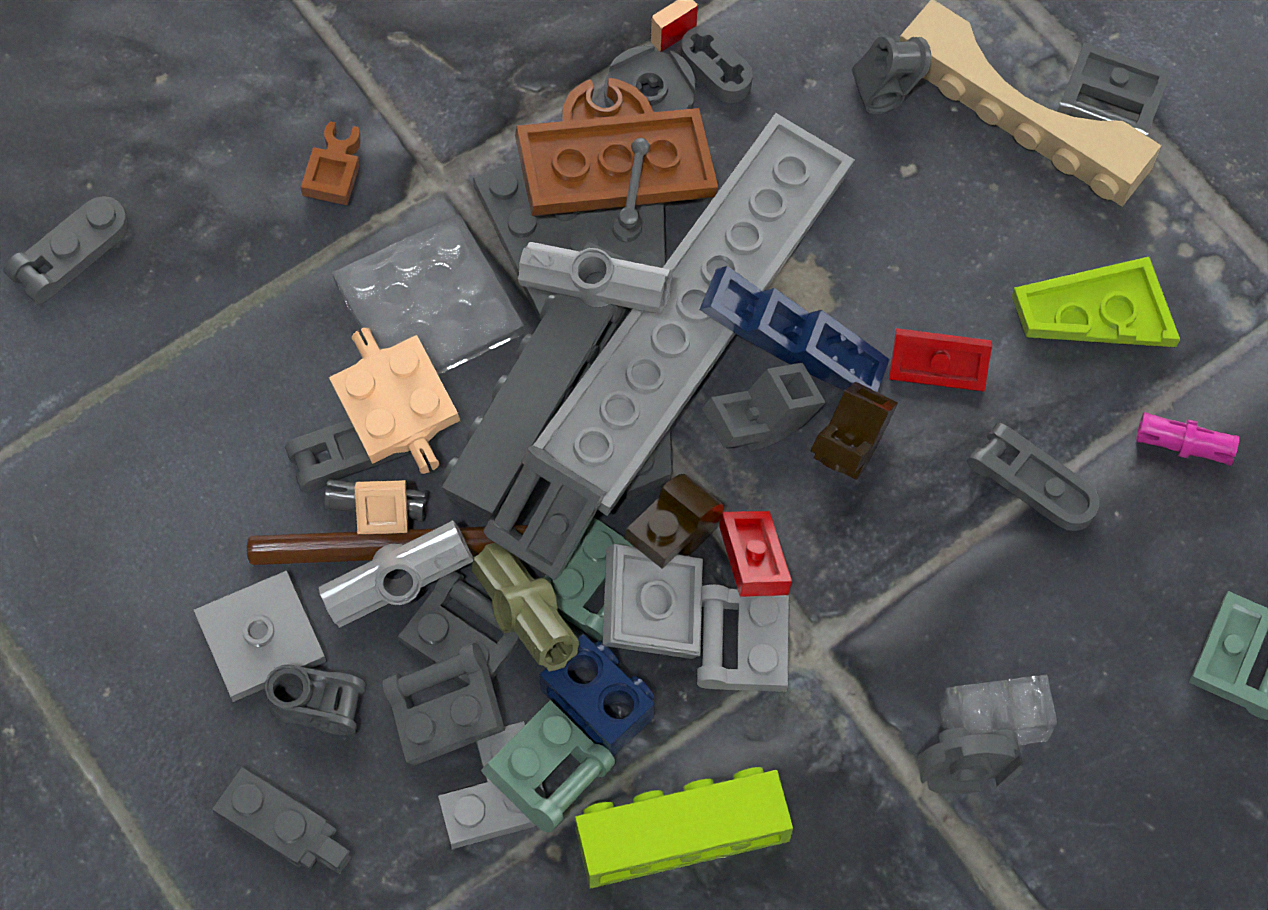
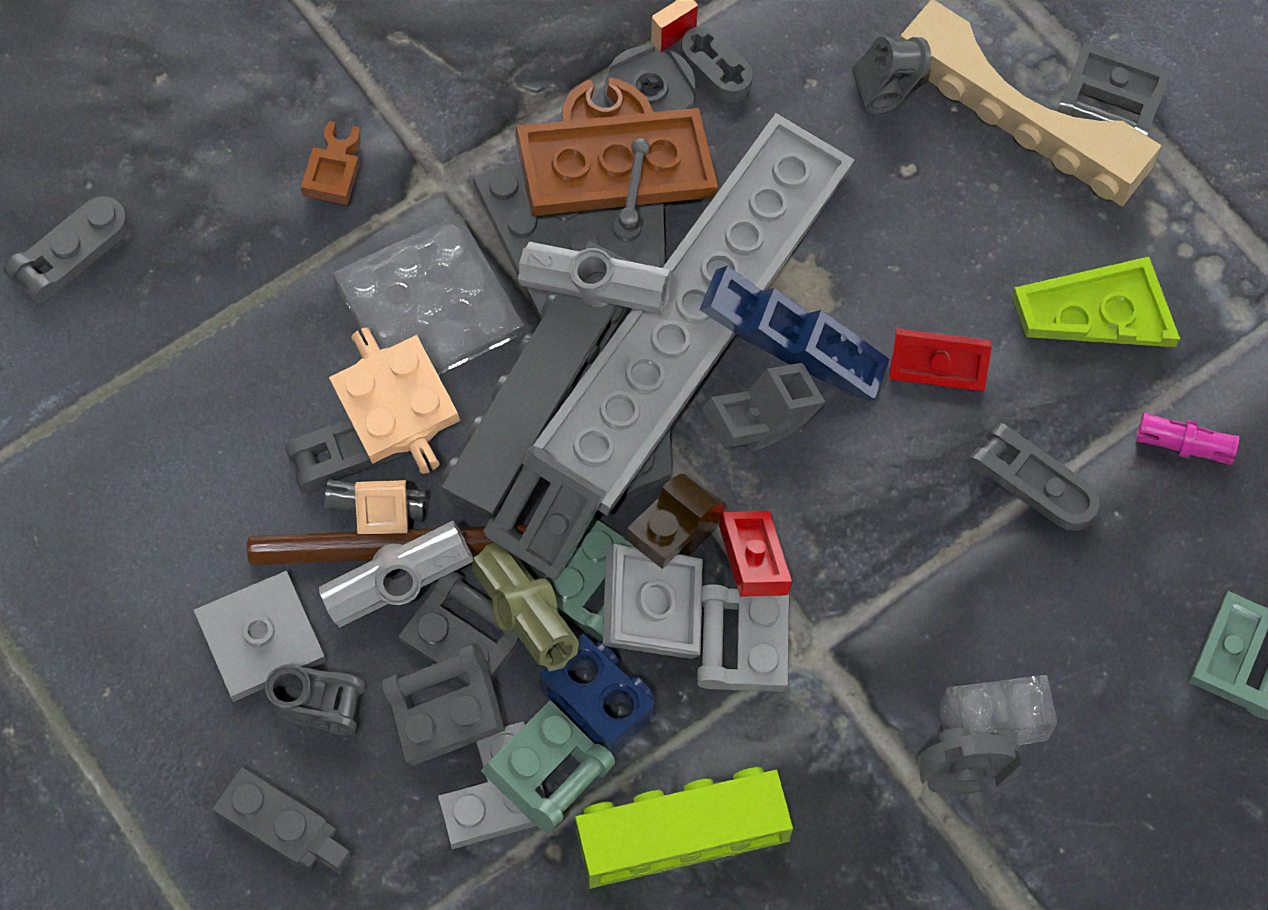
dark brown brick [810,381,898,480] -> none

